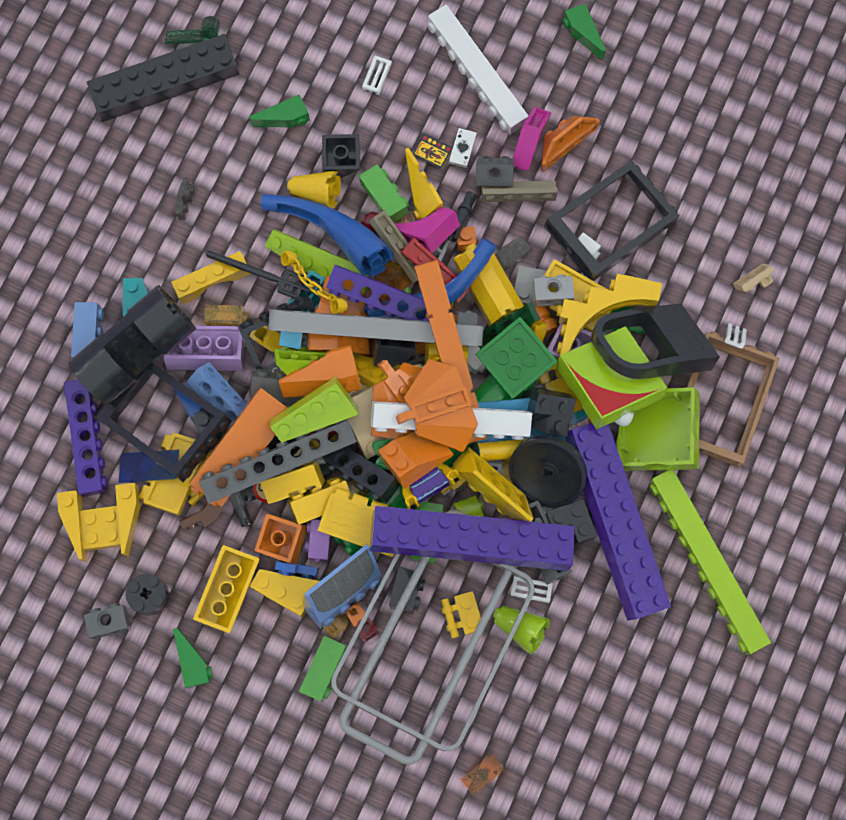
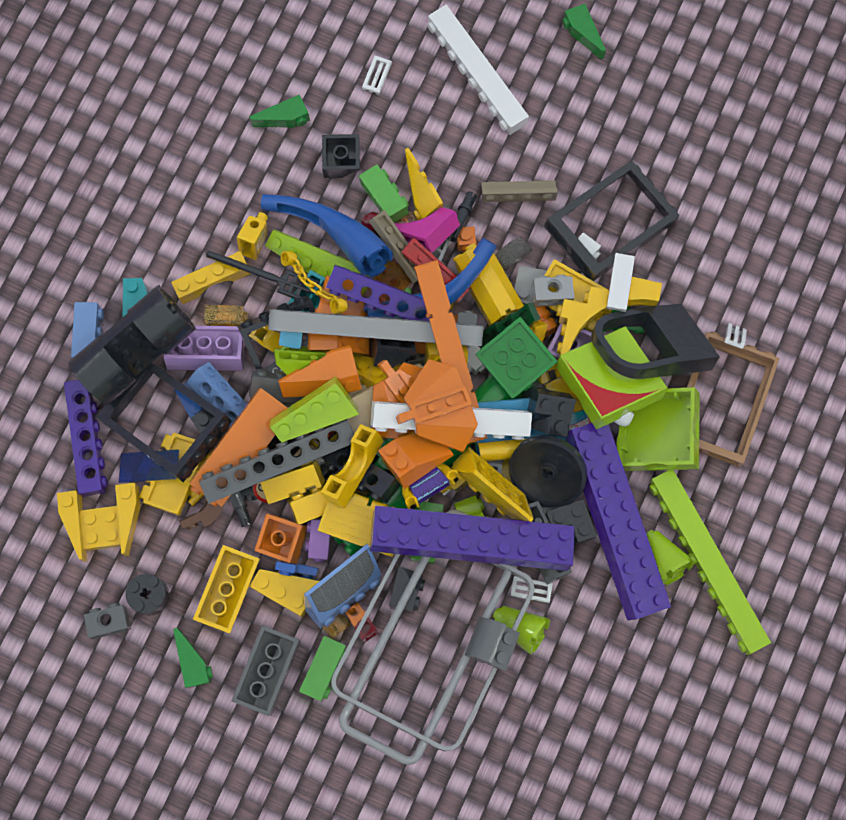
black brick [86,34,240,122] -> none
clear green door [165,16,220,44] -> none
clear smoke slope [176,178,195,220] -> none
yellow cone [287,171,341,208] -> none
piece [413,133,453,169] -> none
yellow plate [441,591,481,639] -> none
white tile [449,128,477,168] -> none
clear orange tile [461,754,505,796] -> none
dark grey brick [476,156,514,186] -> none
dark pink arch [513,106,552,170] -> none
orange wedge [541,116,600,172] -> none
tan hinge [733,263,774,292] -> none
none -> dark grey slope [232,625,301,716]
none -> yellow torso [237,212,268,260]
none -> yellow arch [321,424,384,508]
none -> dark grey brick [465,617,520,671]
none -> white tile [606,253,635,312]
none -> lime cone [646,530,695,585]

